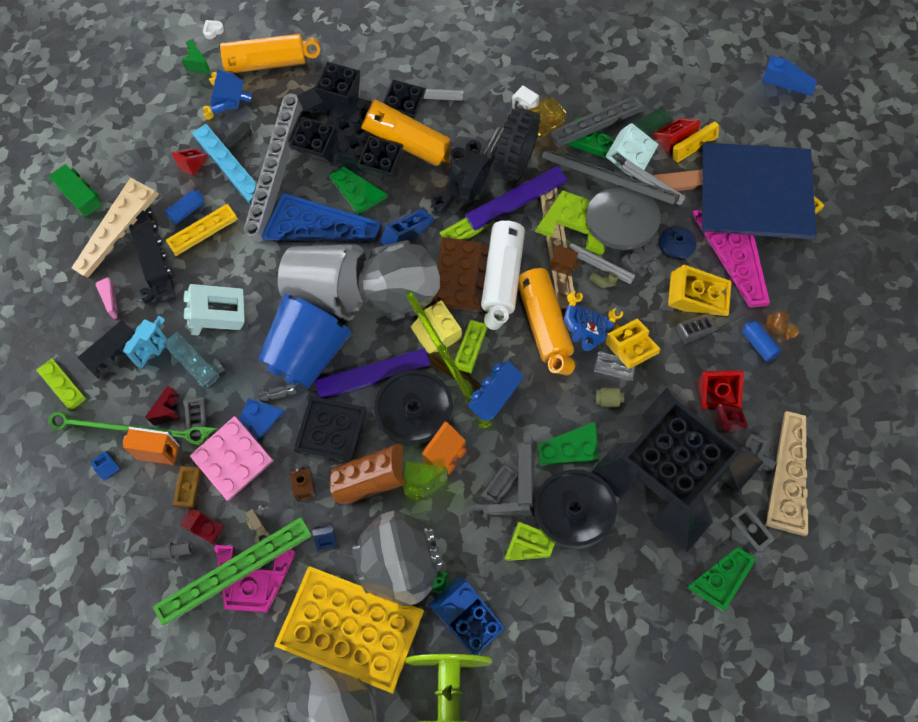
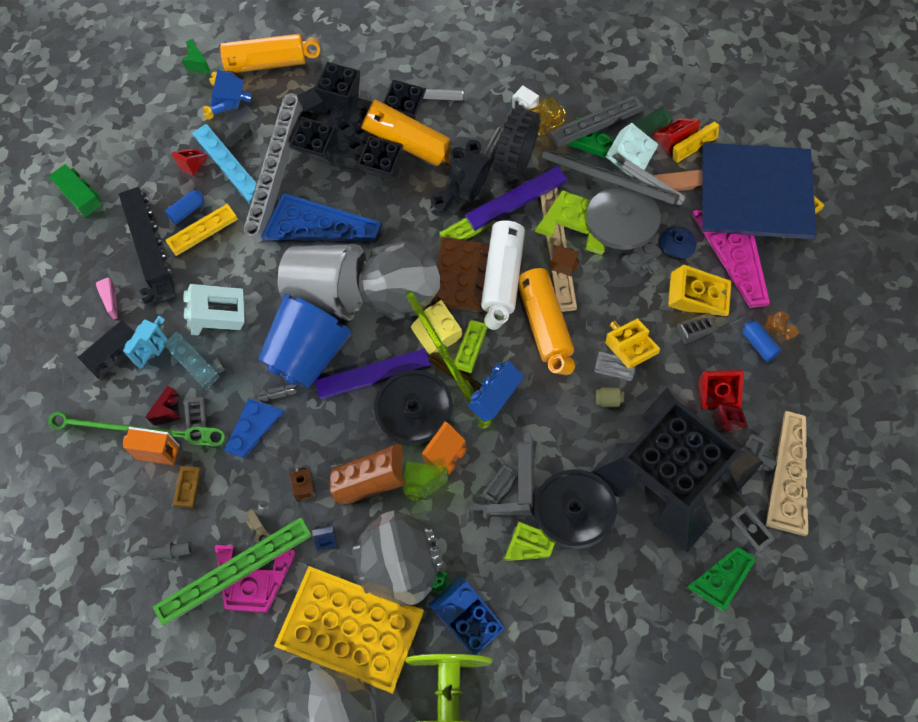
lime plate [36,358,86,411] -> none
tan wing [72,177,159,278] -> none
blue slope [90,451,119,480] -> none
dark red slope [179,508,224,545] -> none
bright pink plate [190,416,274,501] -> none
white tile [203,20,224,39] -> none
black plate [294,396,367,463] -> none
green wing [329,166,388,215] -> none
blue slope [381,208,434,245] -> none
green wing [538,422,599,466] -> none
blue torso [564,291,623,351] -> none
light grey axle [568,243,635,284] -> none
olive arm [589,272,618,288] -> none
blue slope [762,55,817,96] -> none

